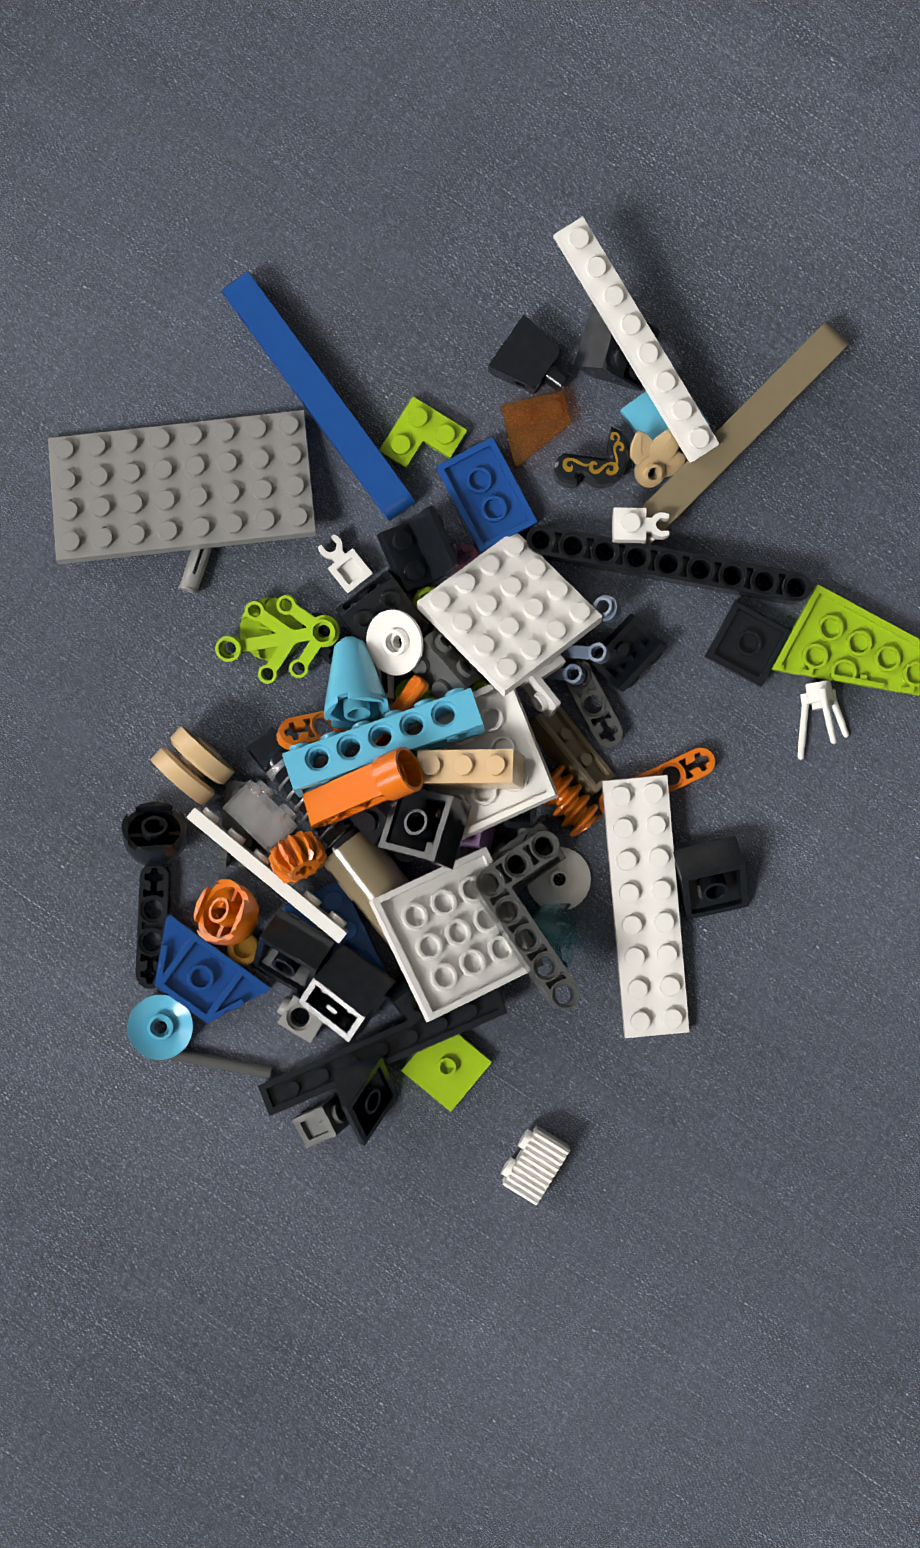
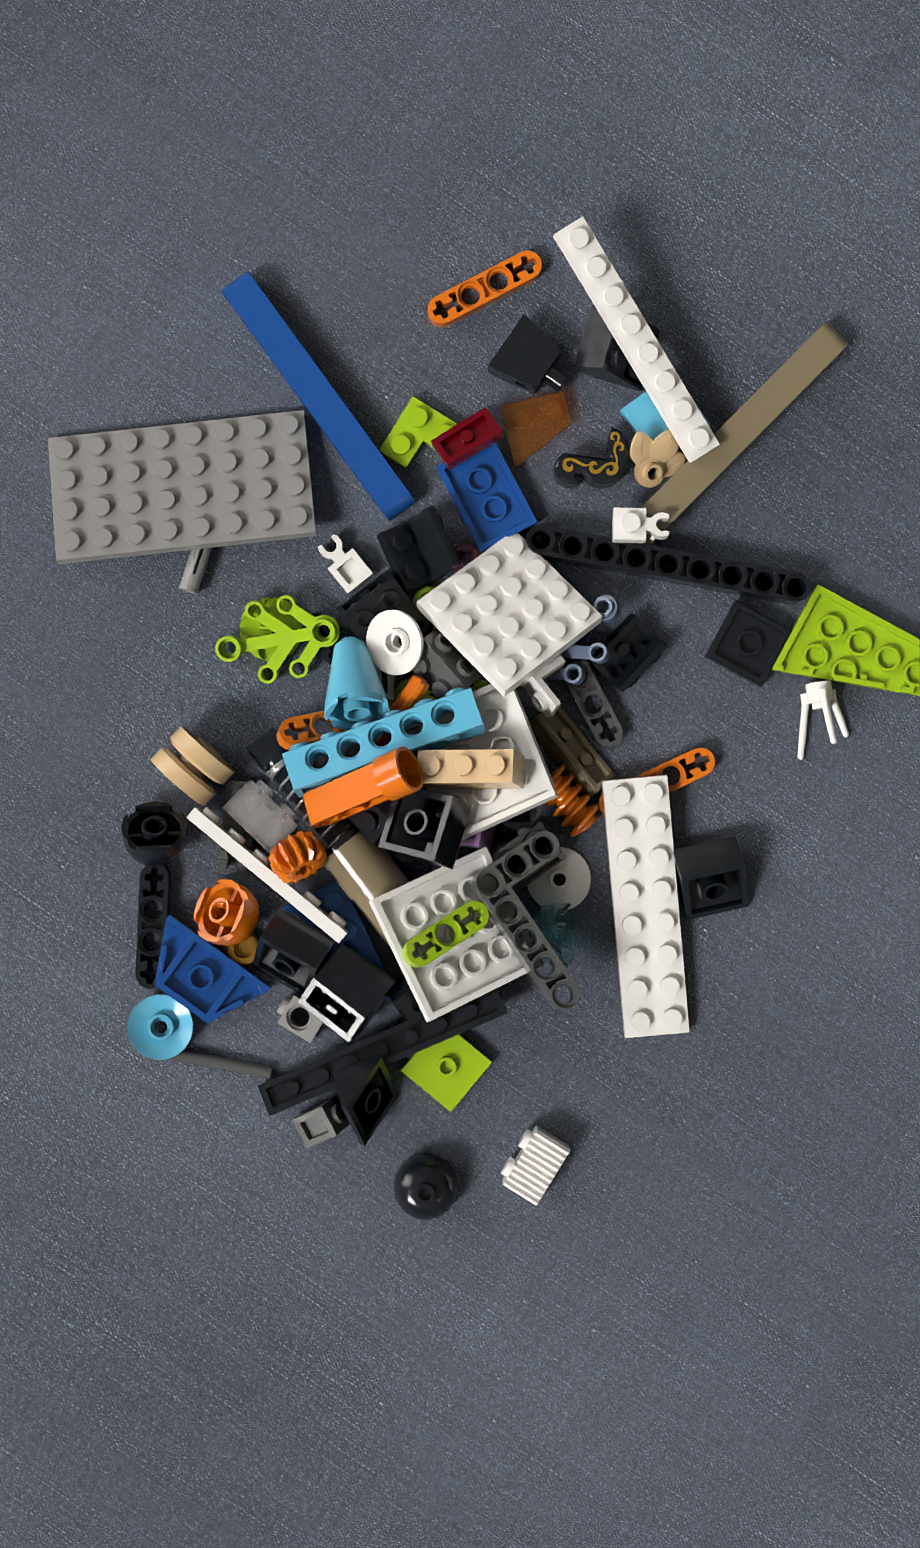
none -> black cylinder [393,1153,458,1220]
none -> lime beam [402,901,489,968]
none -> orange beam [428,250,542,328]
none -> dark red plate [431,407,504,471]

